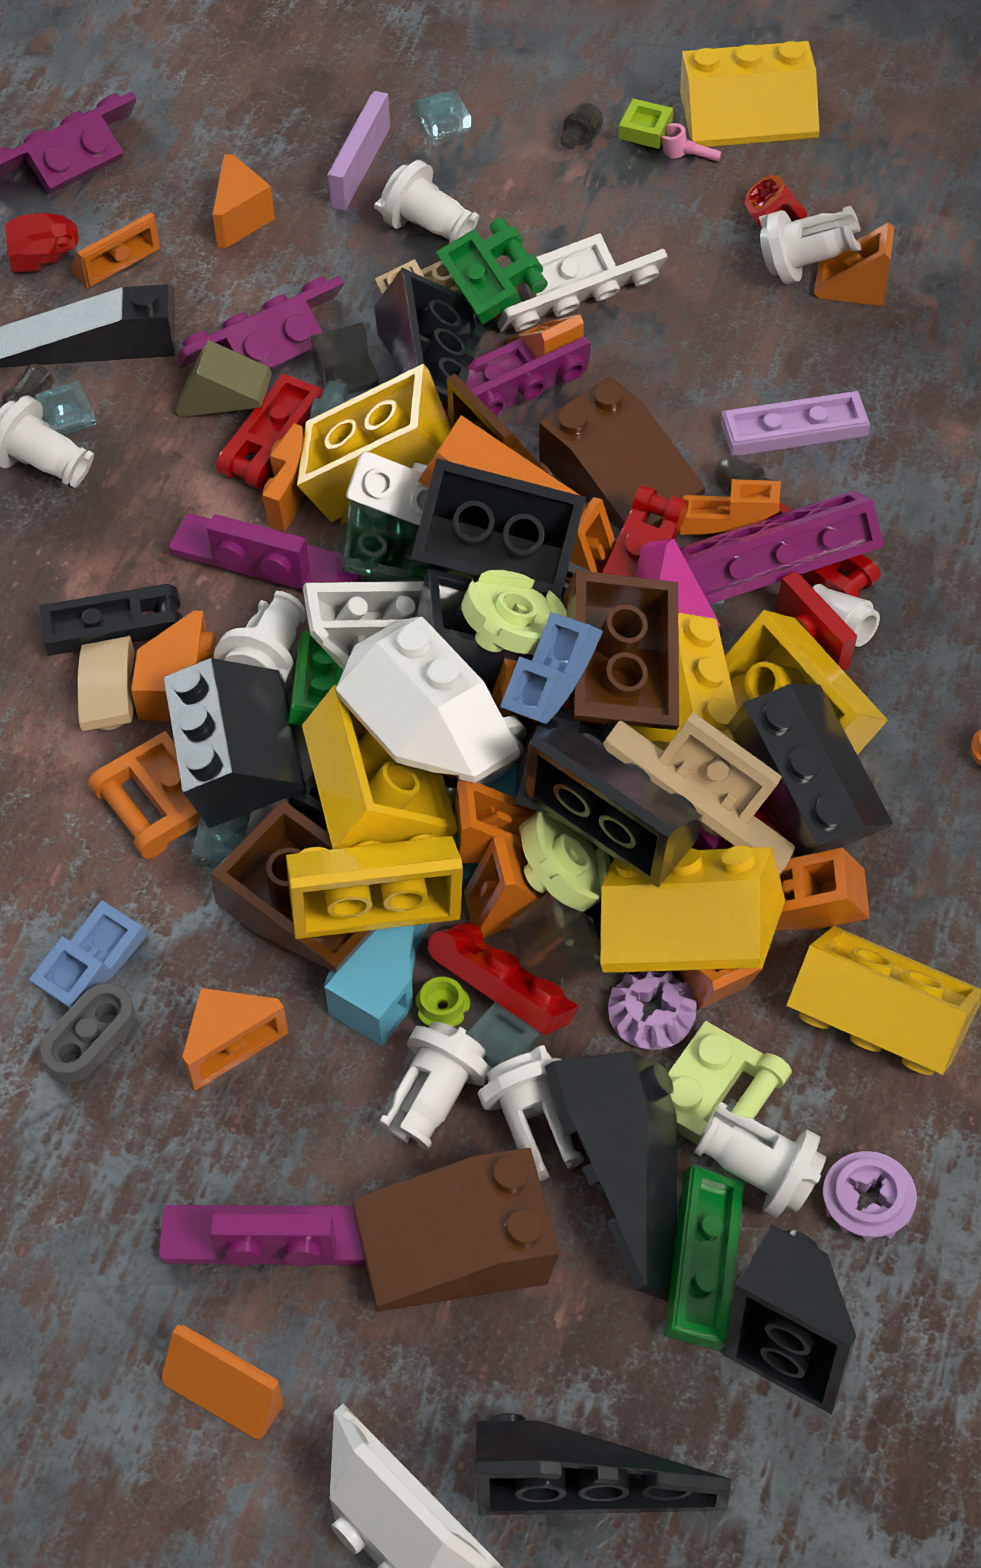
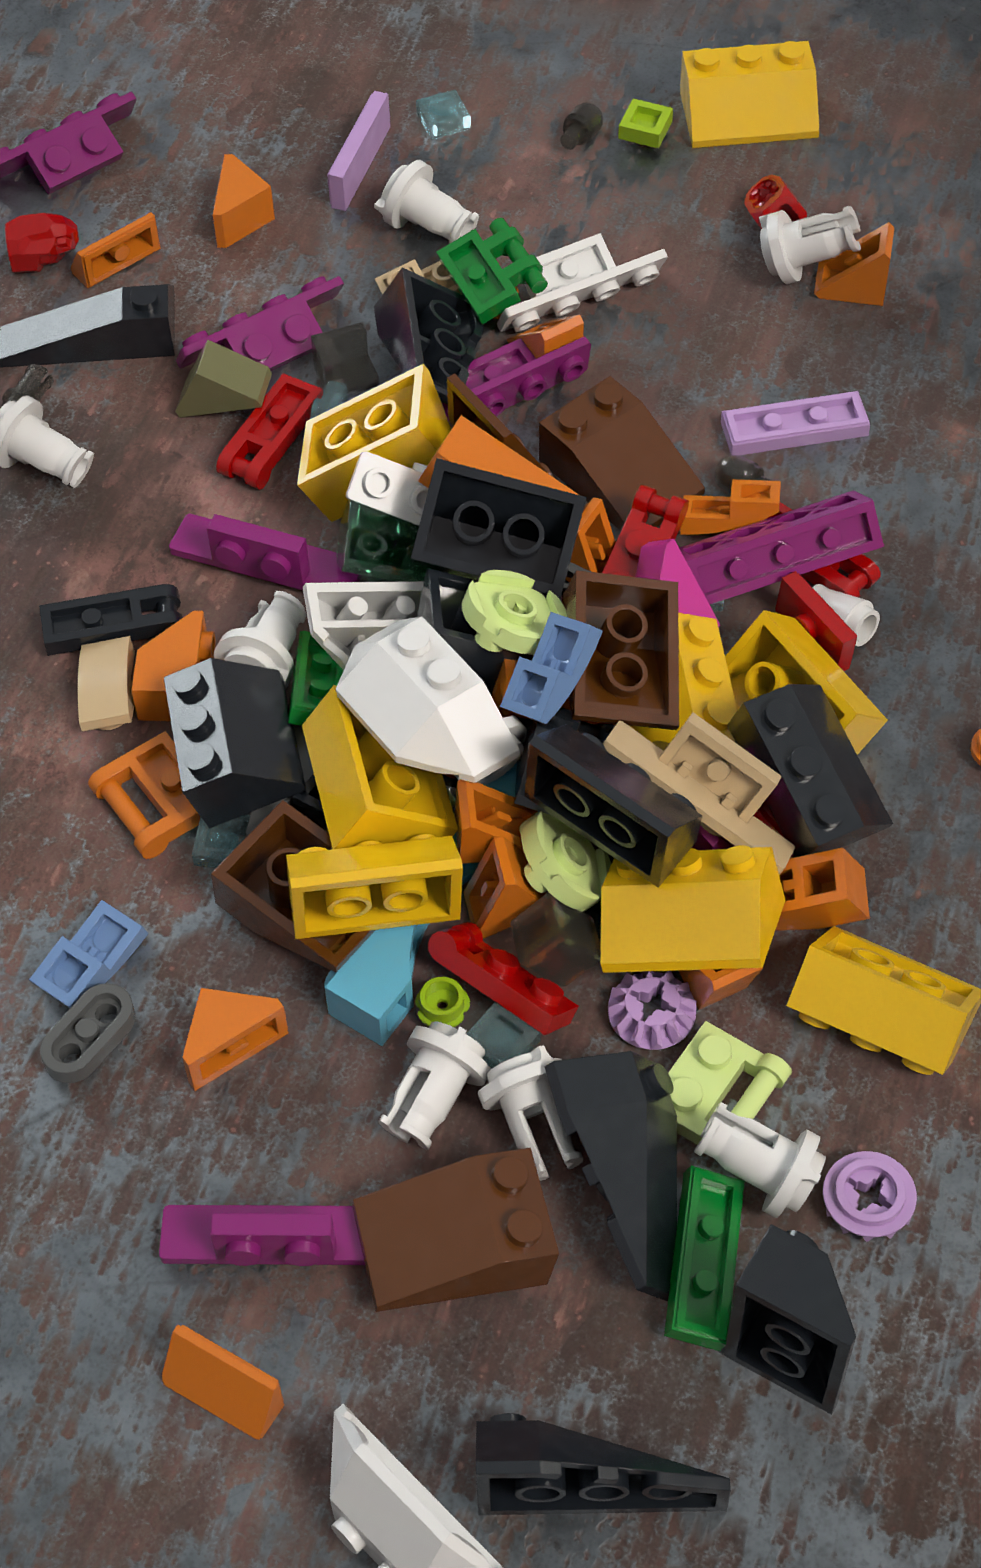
clear light blue plate [34,380,96,435] -> none
orange slope [262,423,305,532] -> none
bright pink hand [661,123,722,162] -> none

